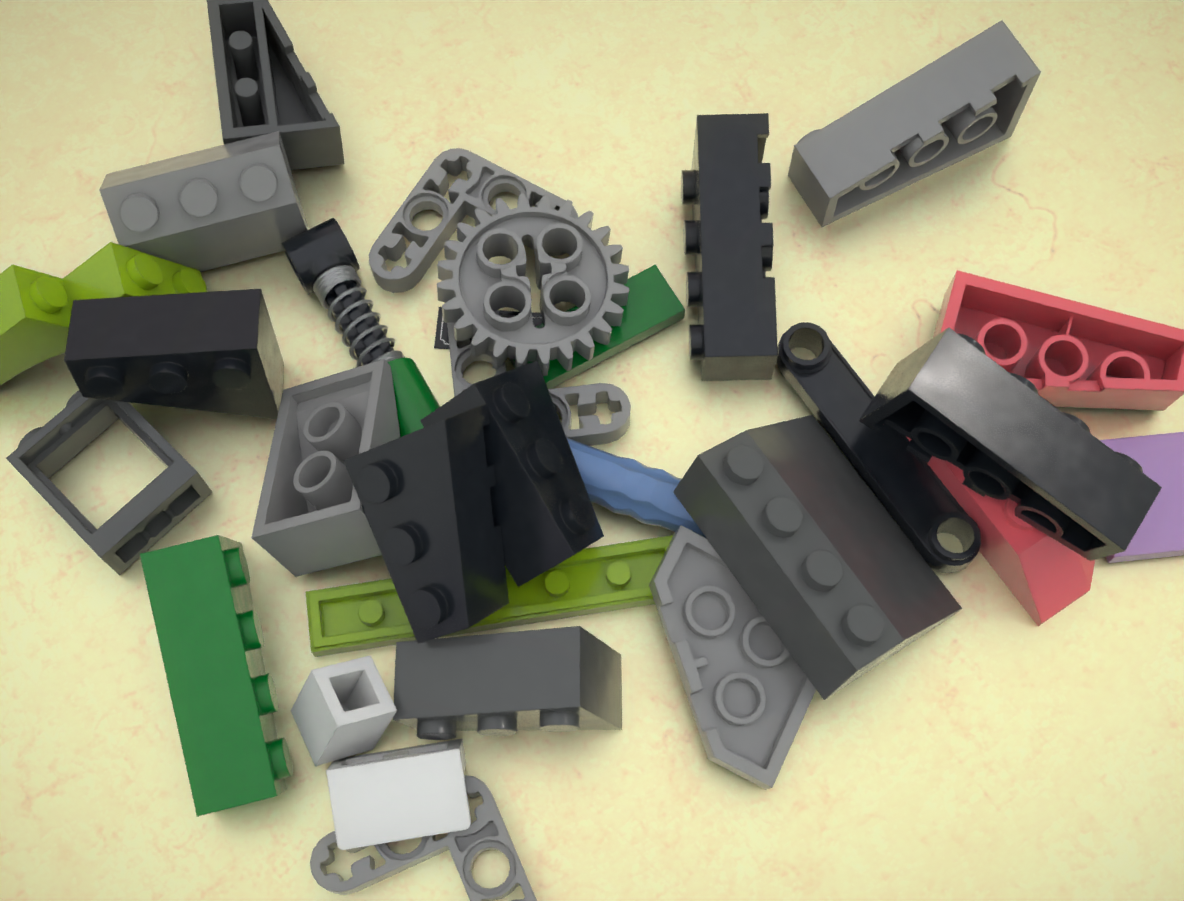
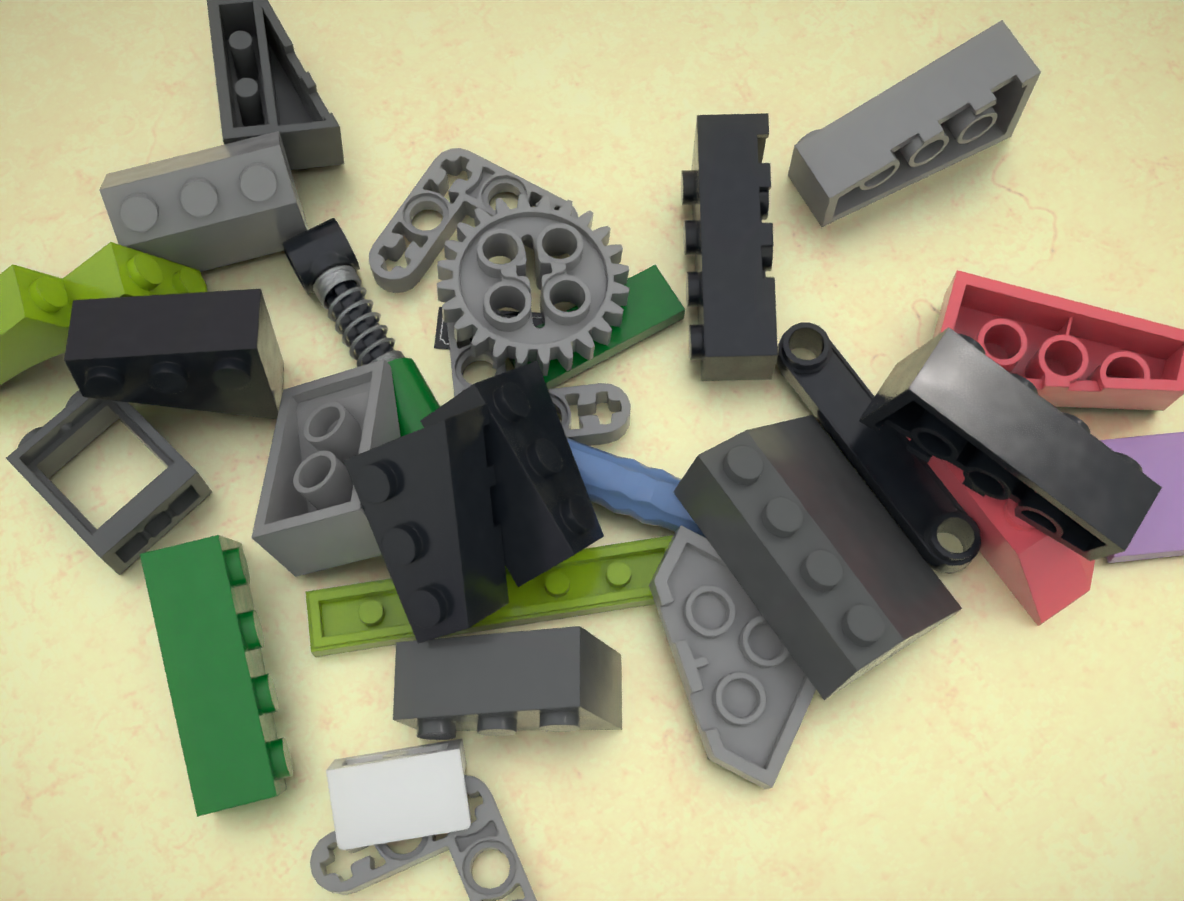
white brick [291,655,397,766] -> none

